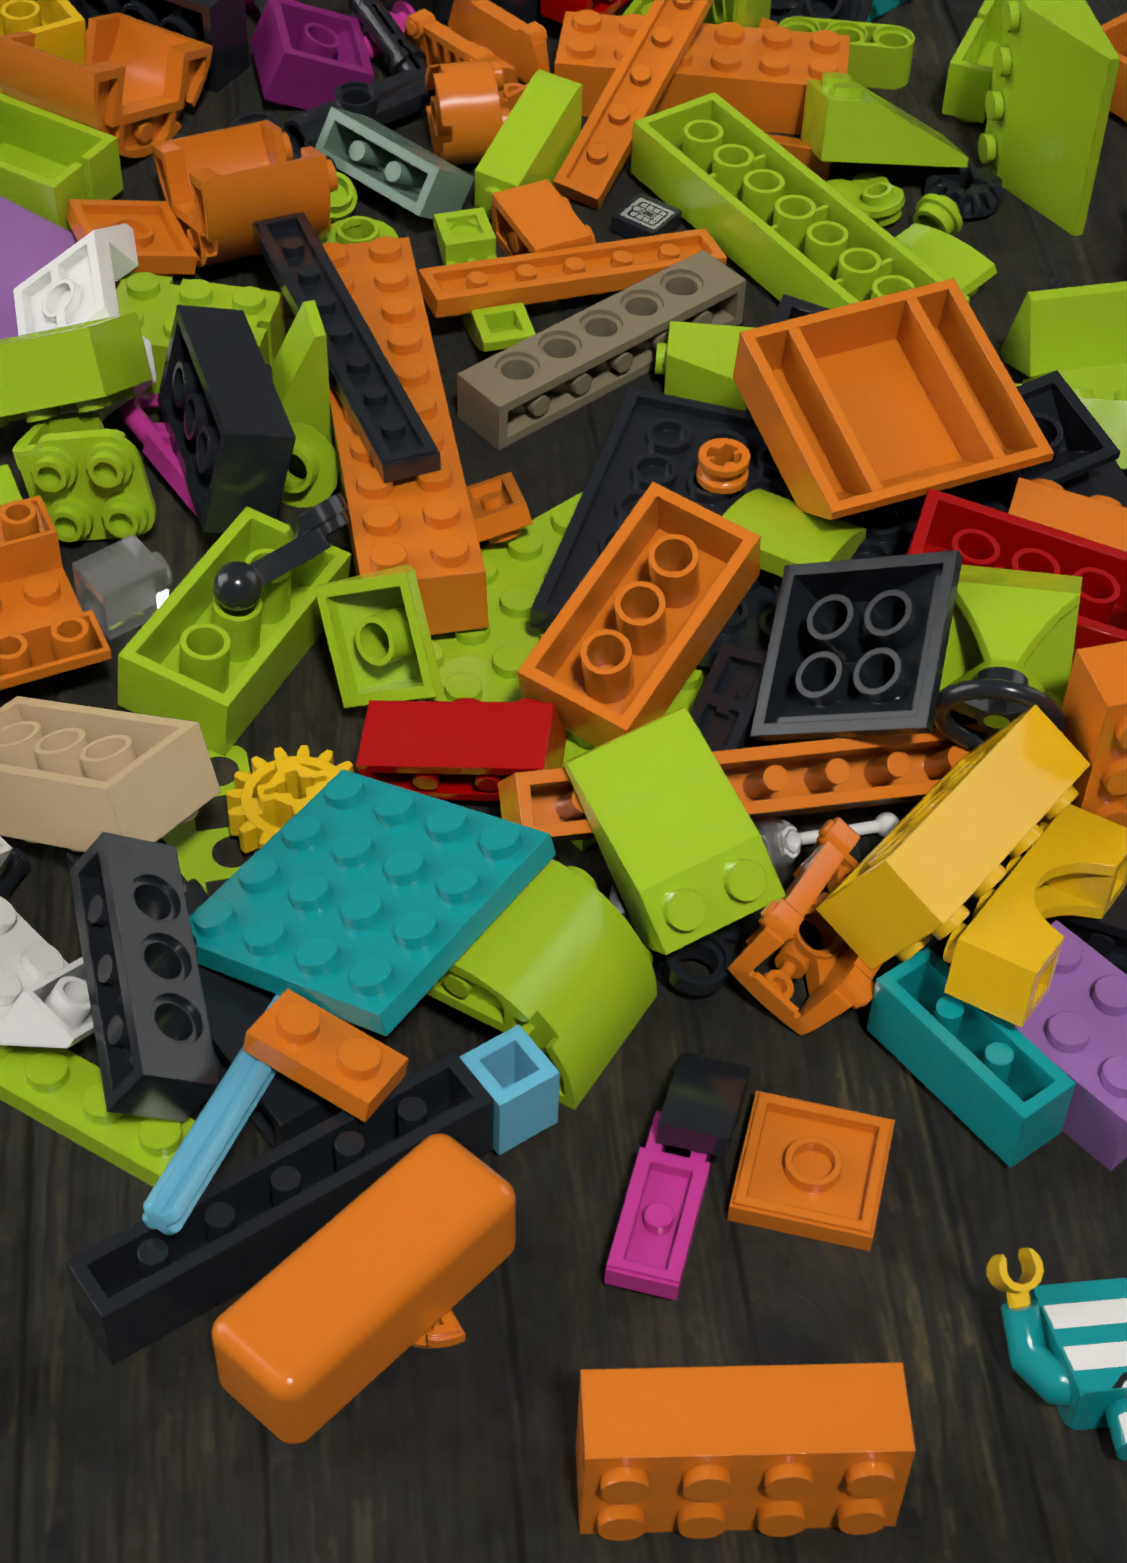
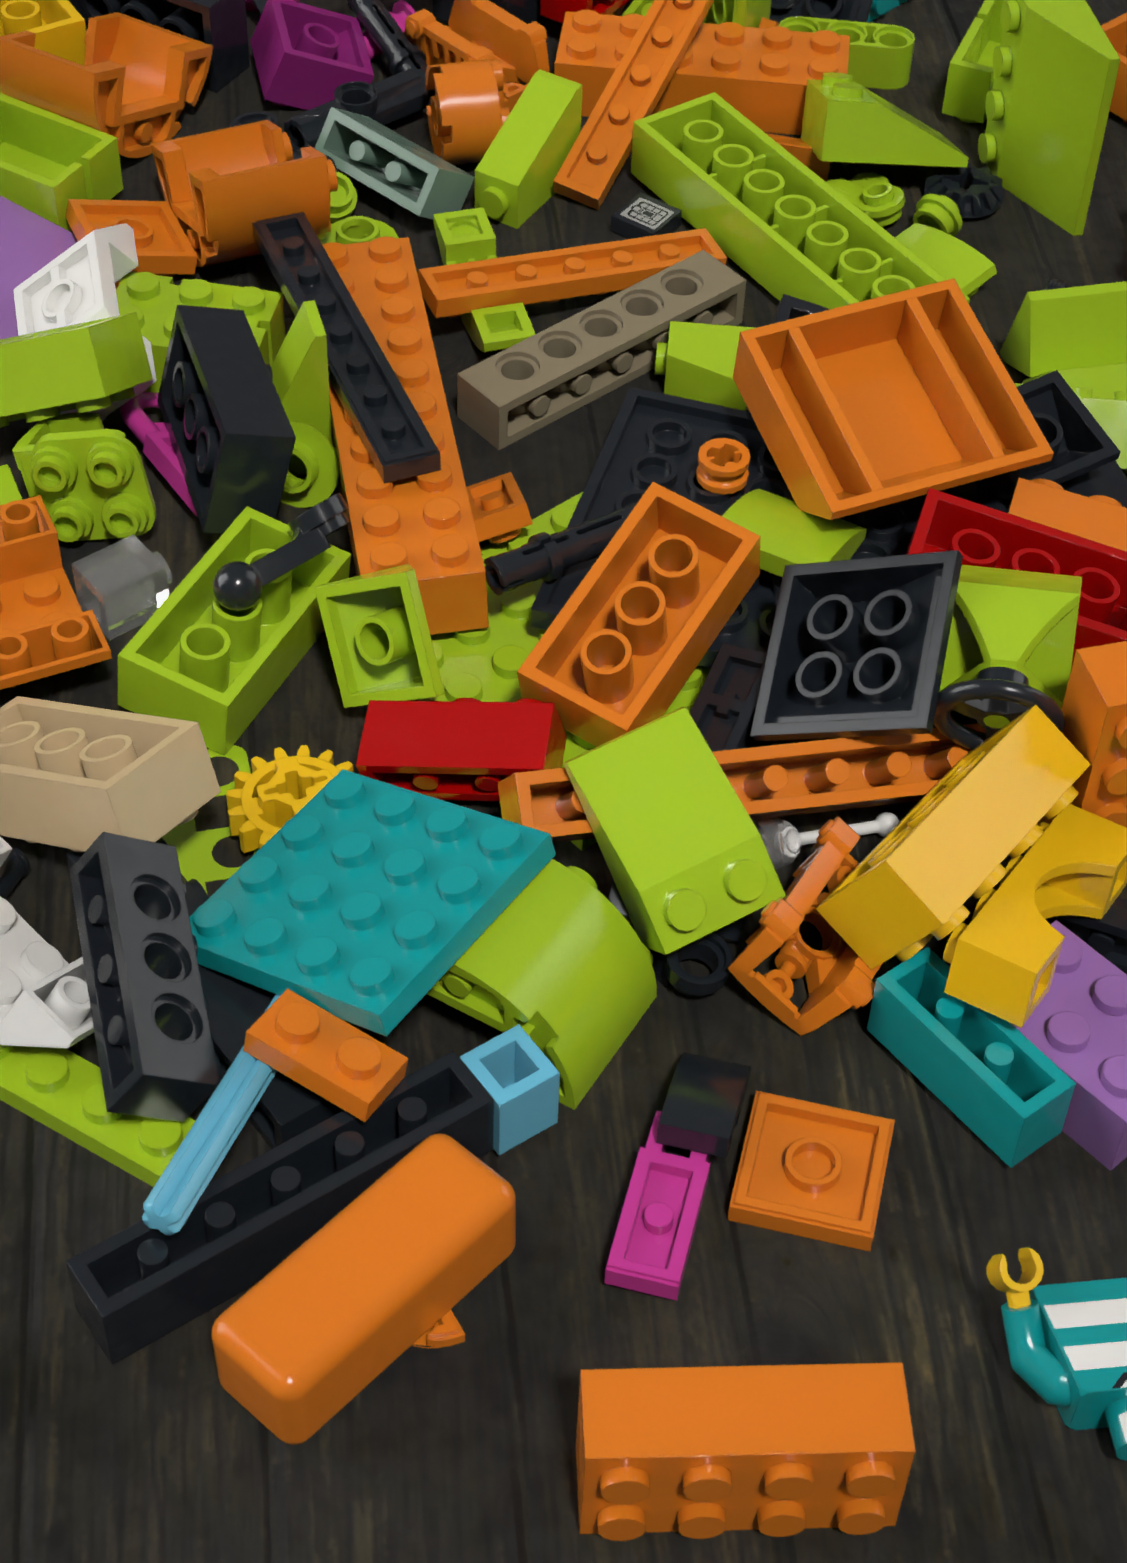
orange brick [492,179,596,256] -> none
none -> black pin [484,500,639,596]

